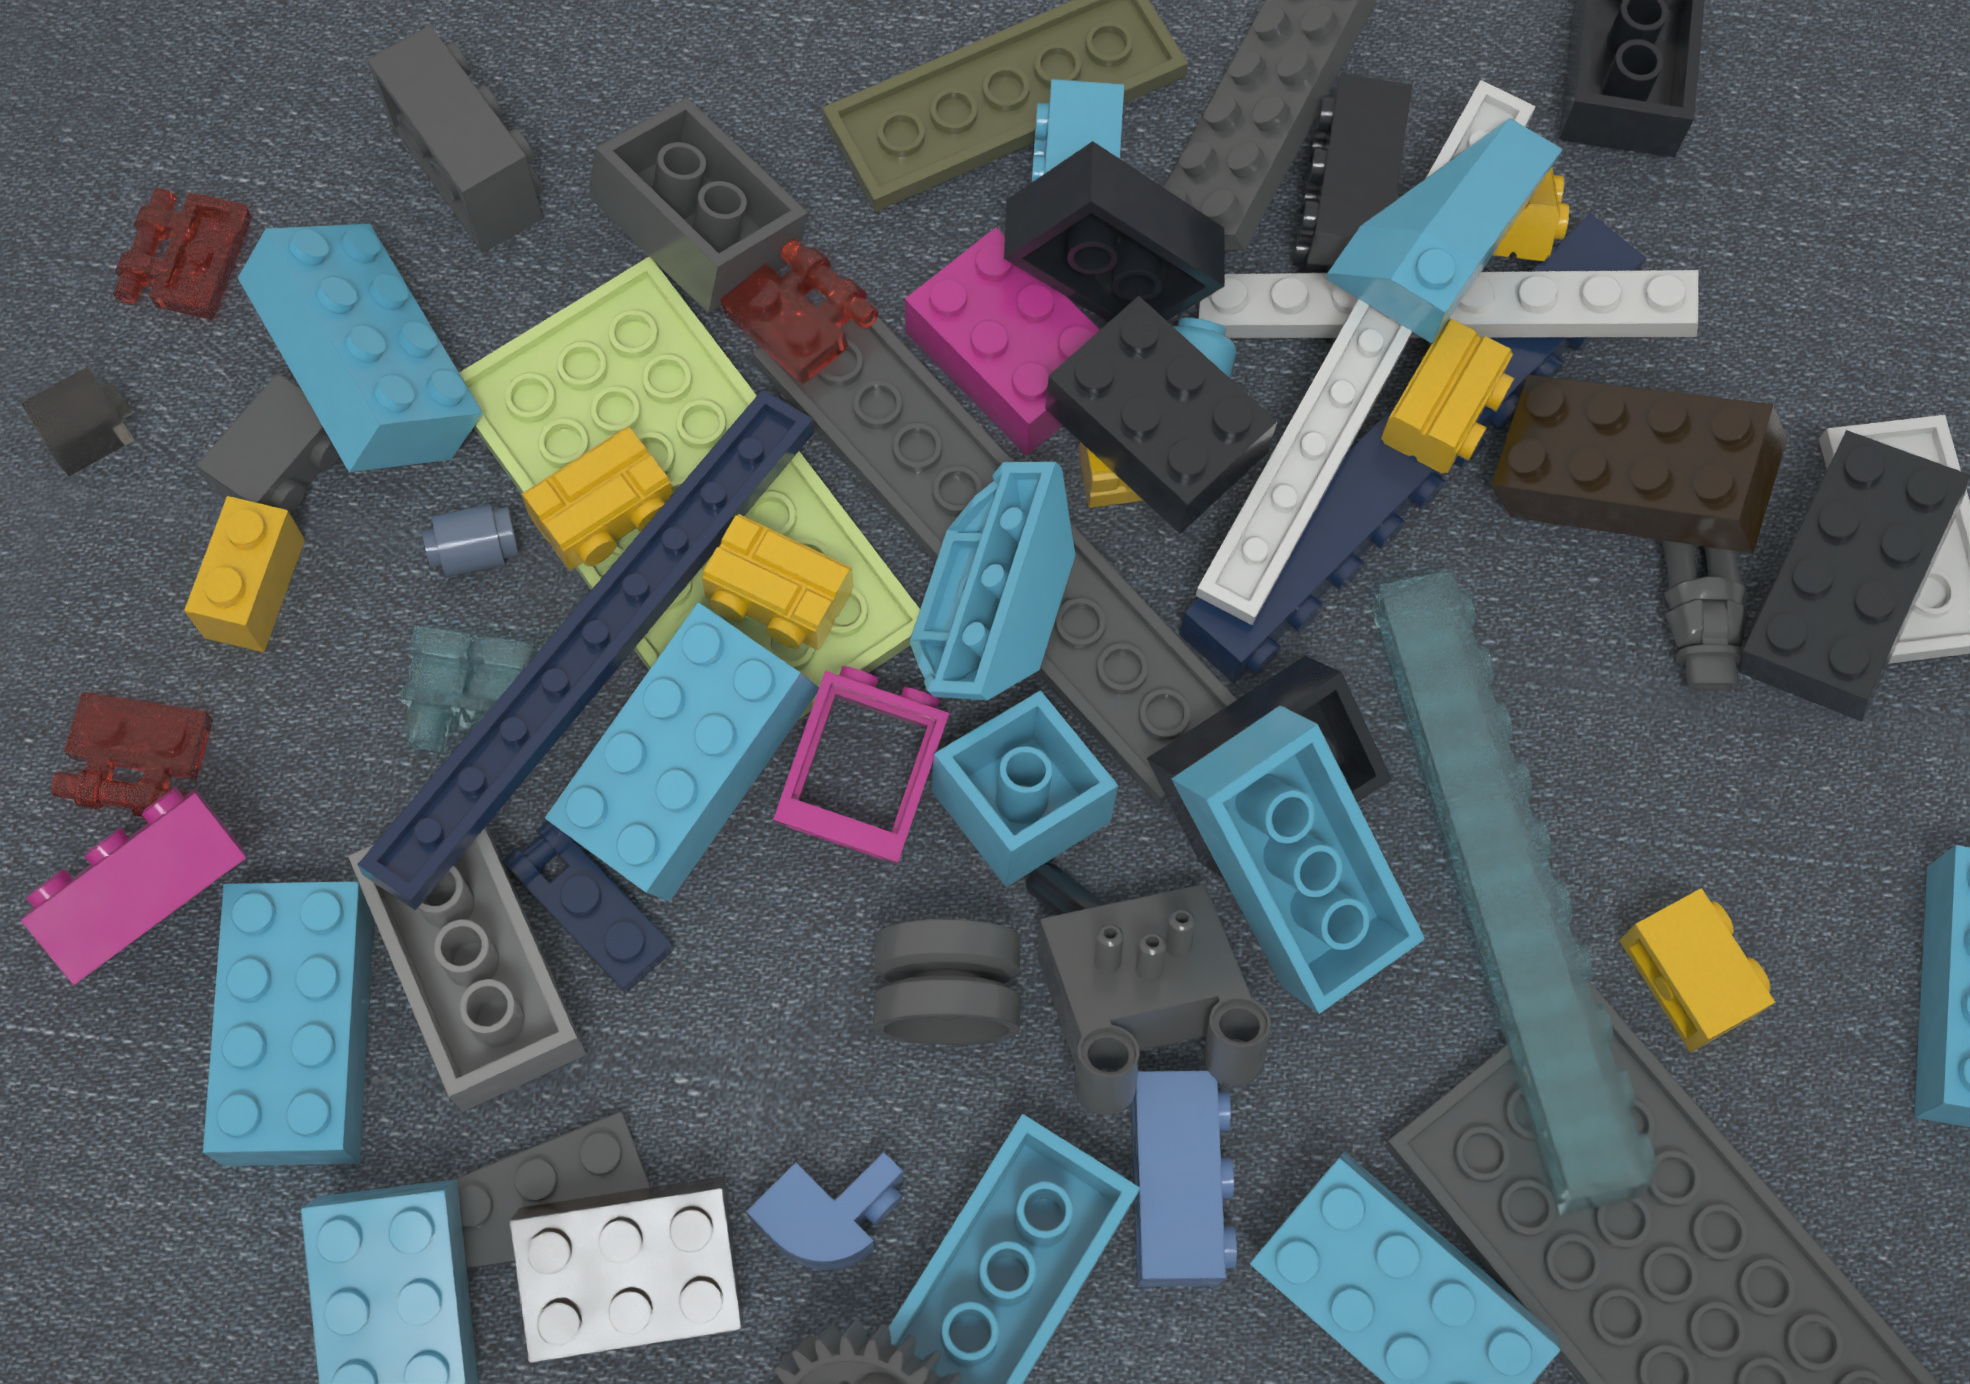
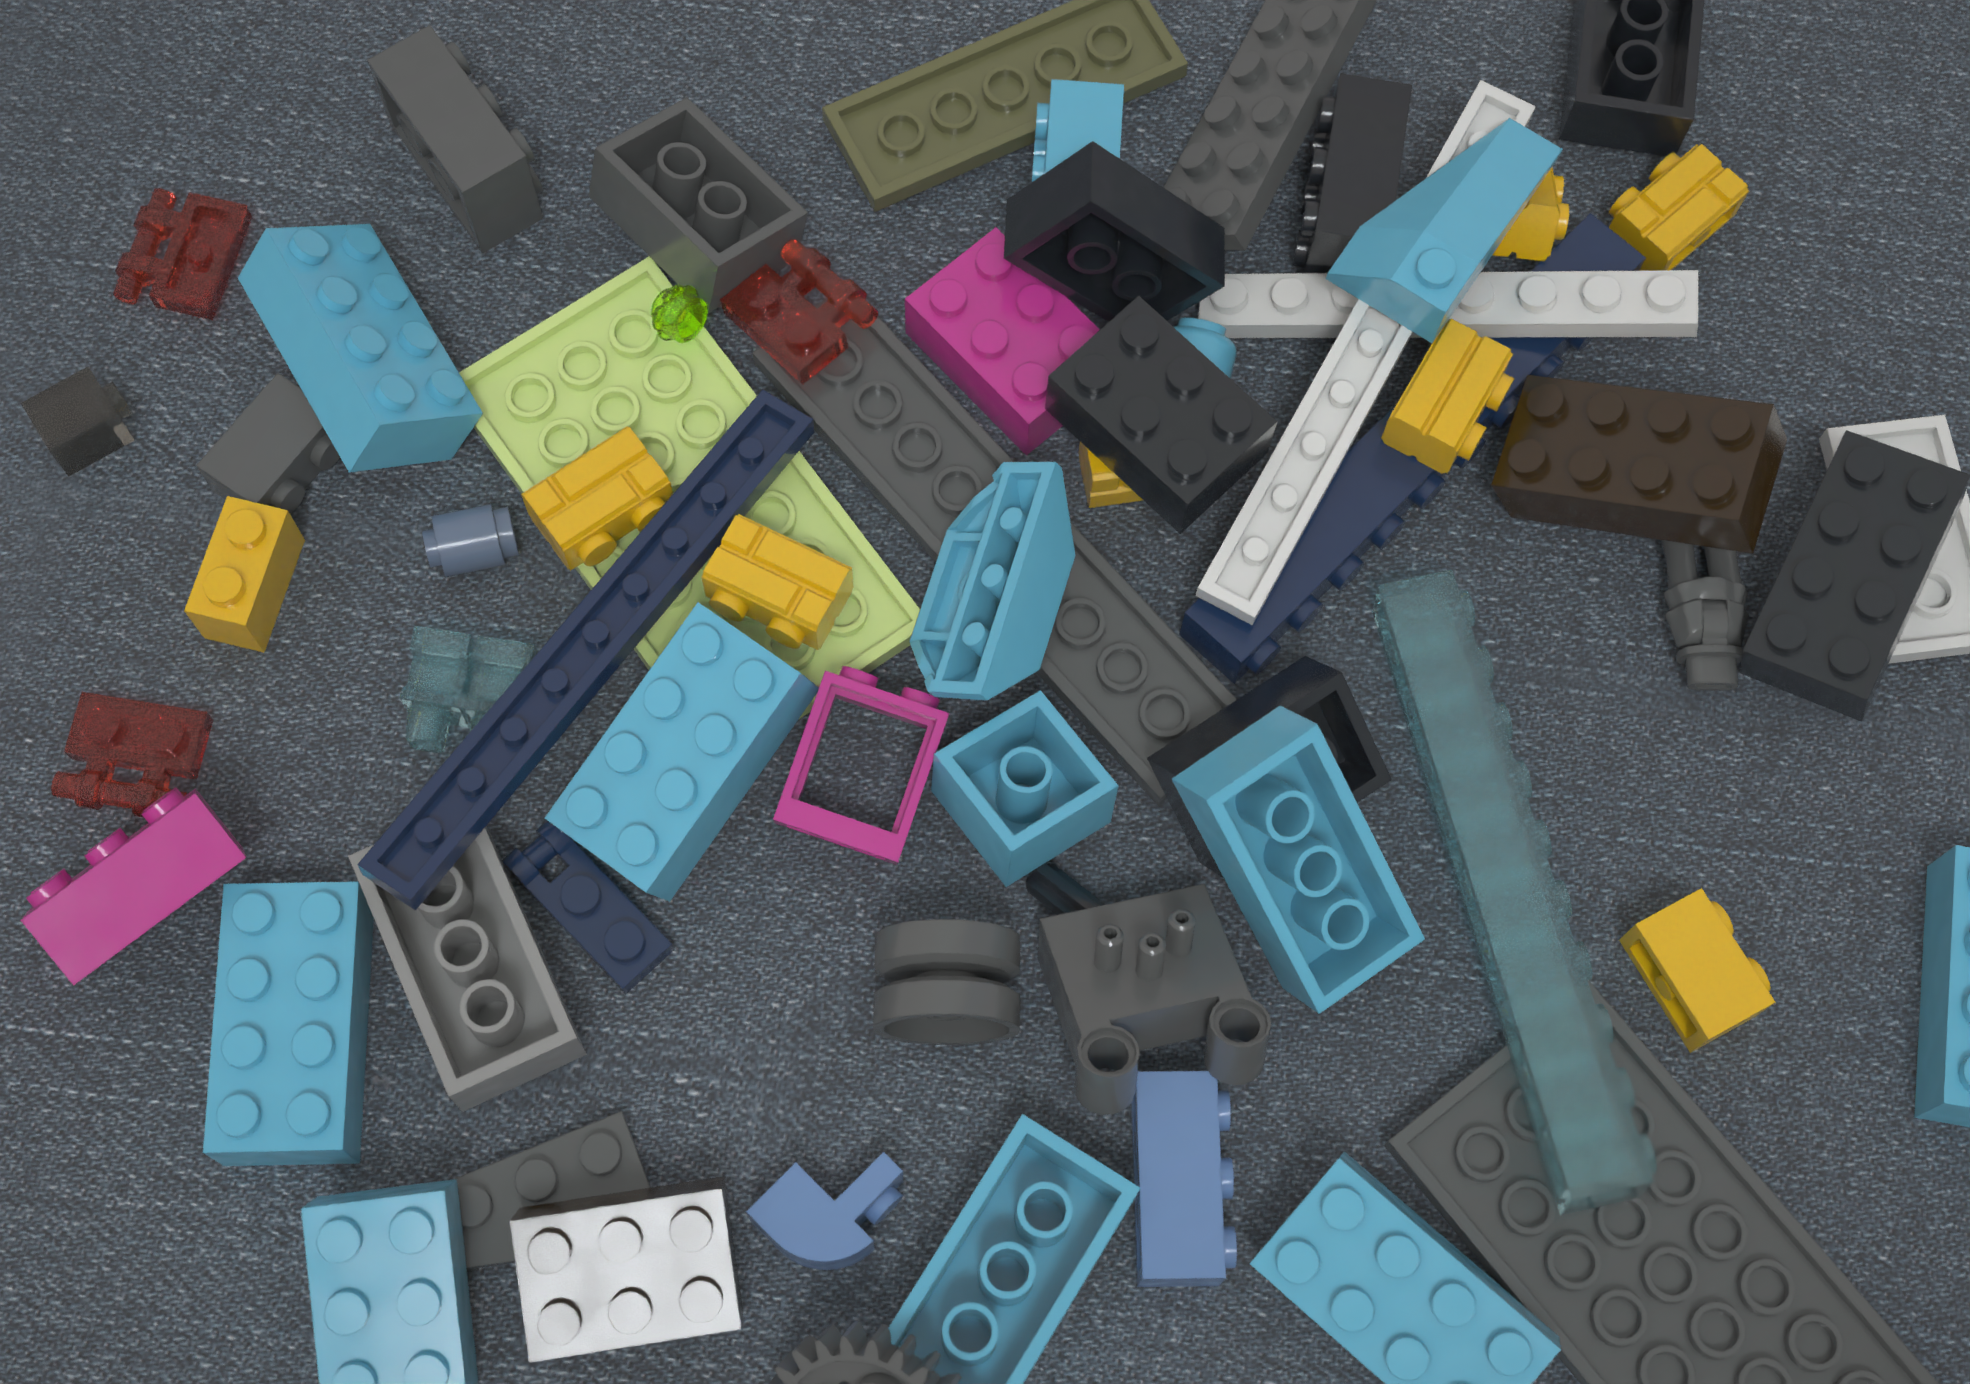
none -> clear neon green plate [651,284,708,343]
none -> yellow brick [1609,144,1749,271]

